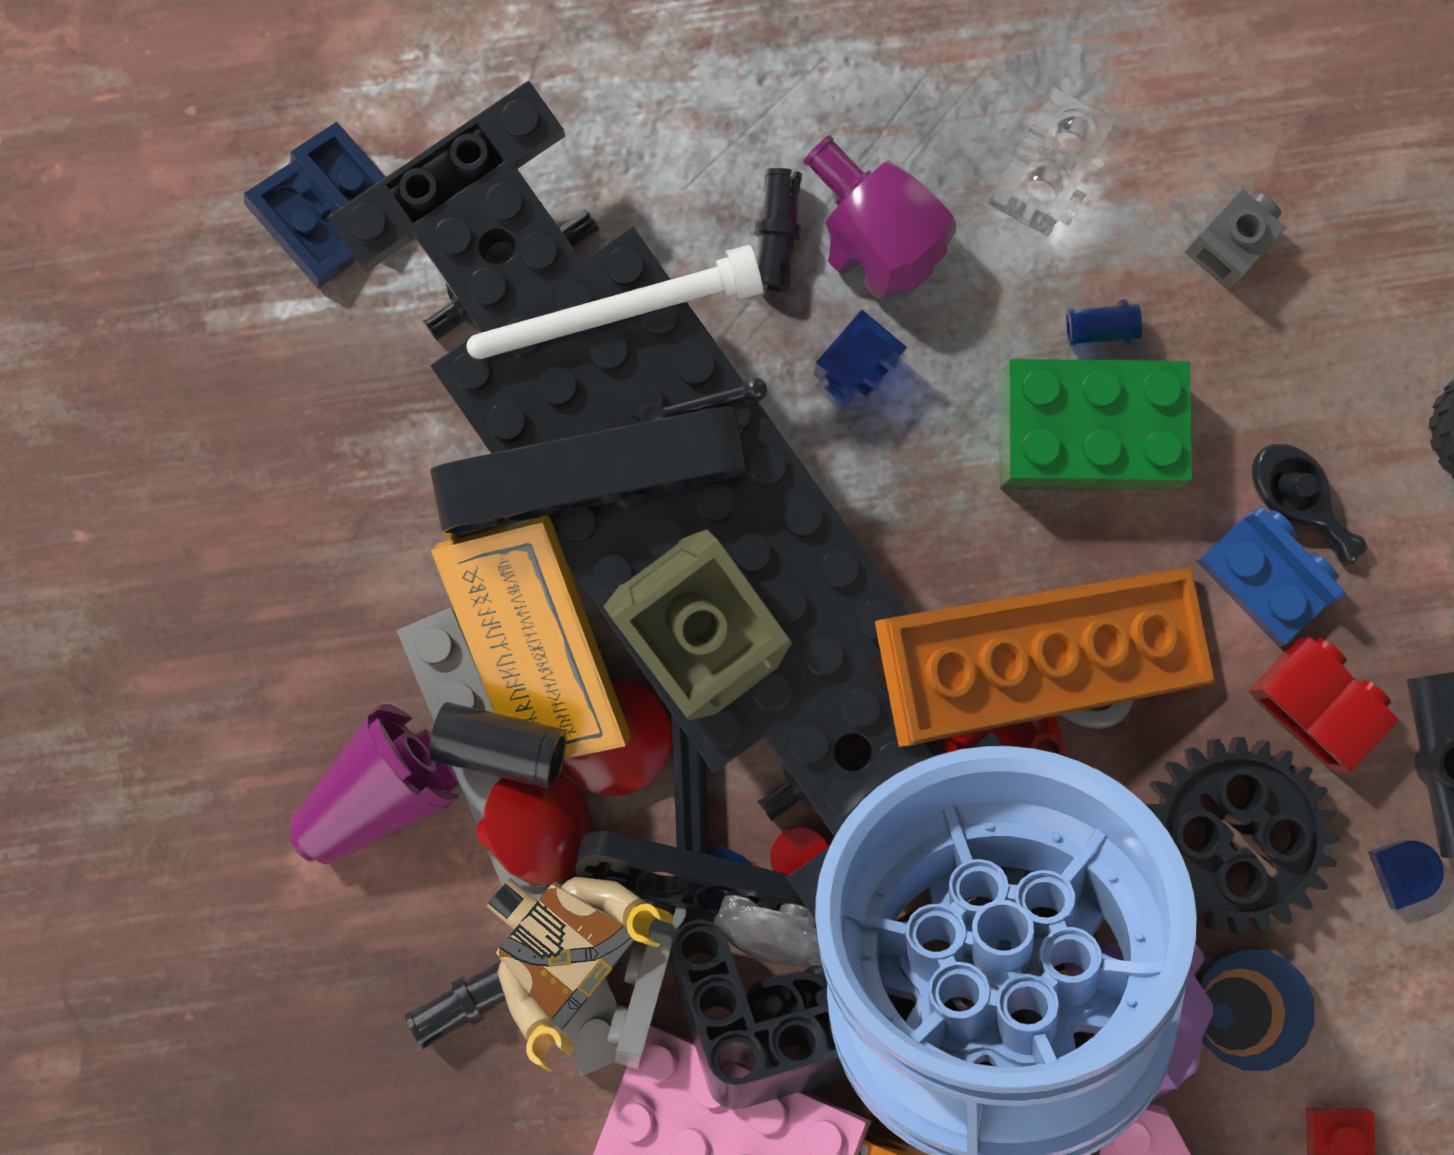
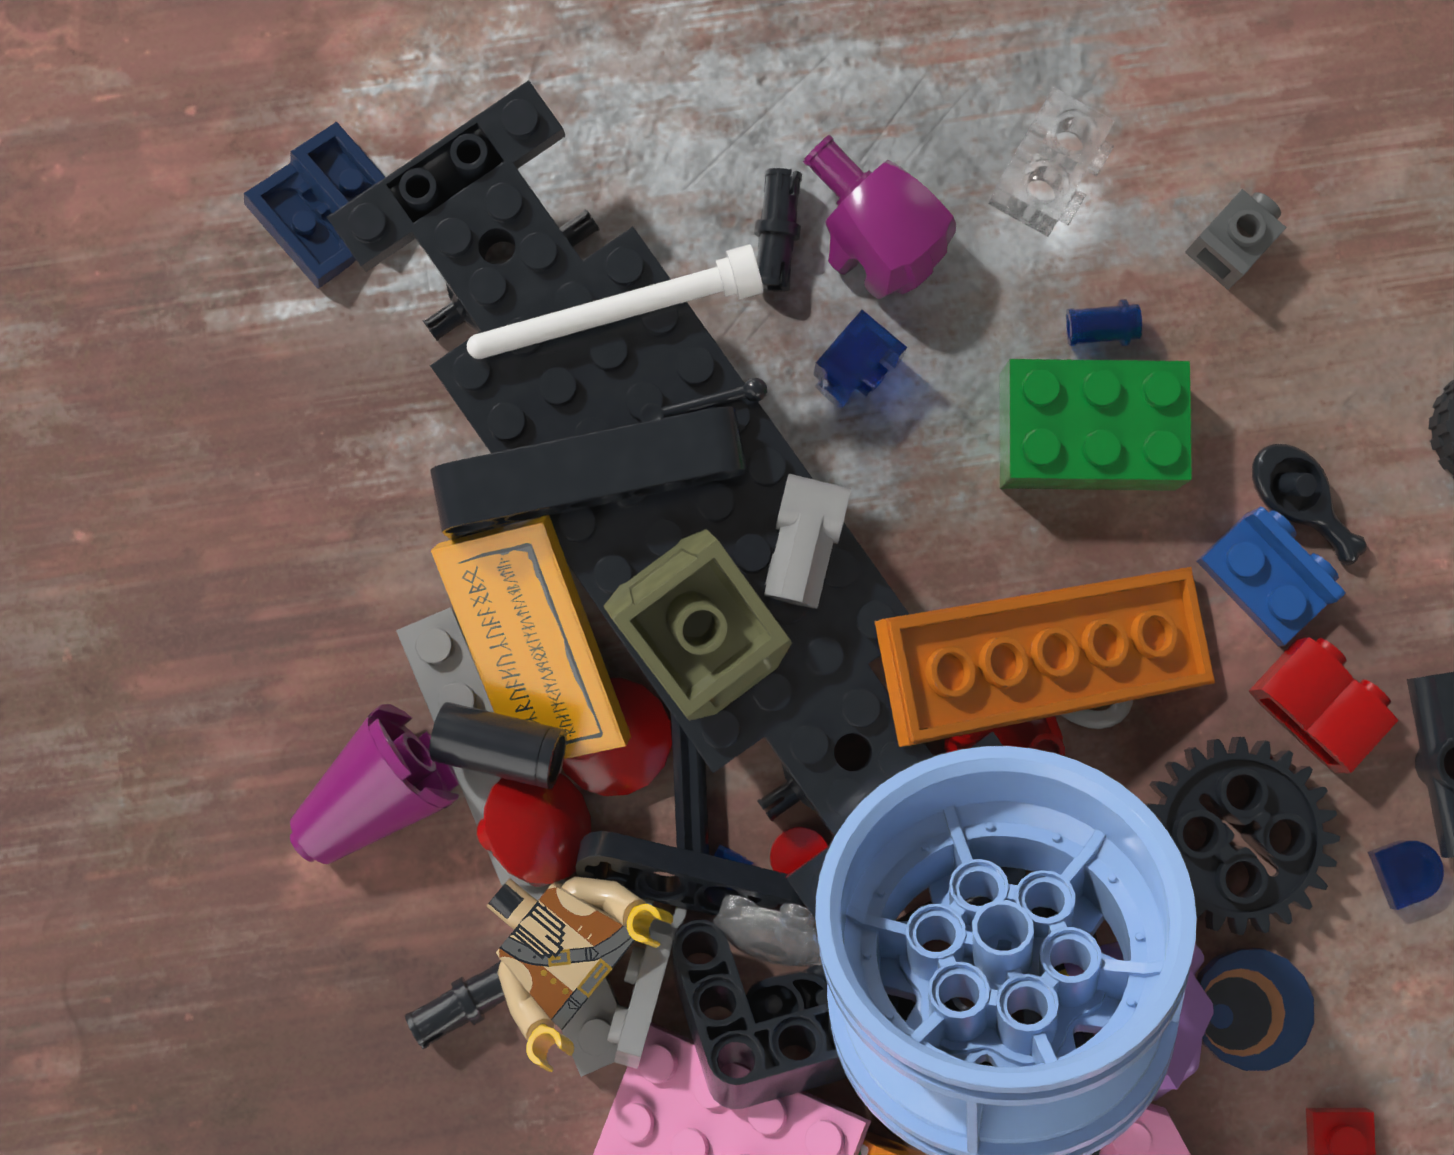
none -> light grey piece [764,474,851,609]

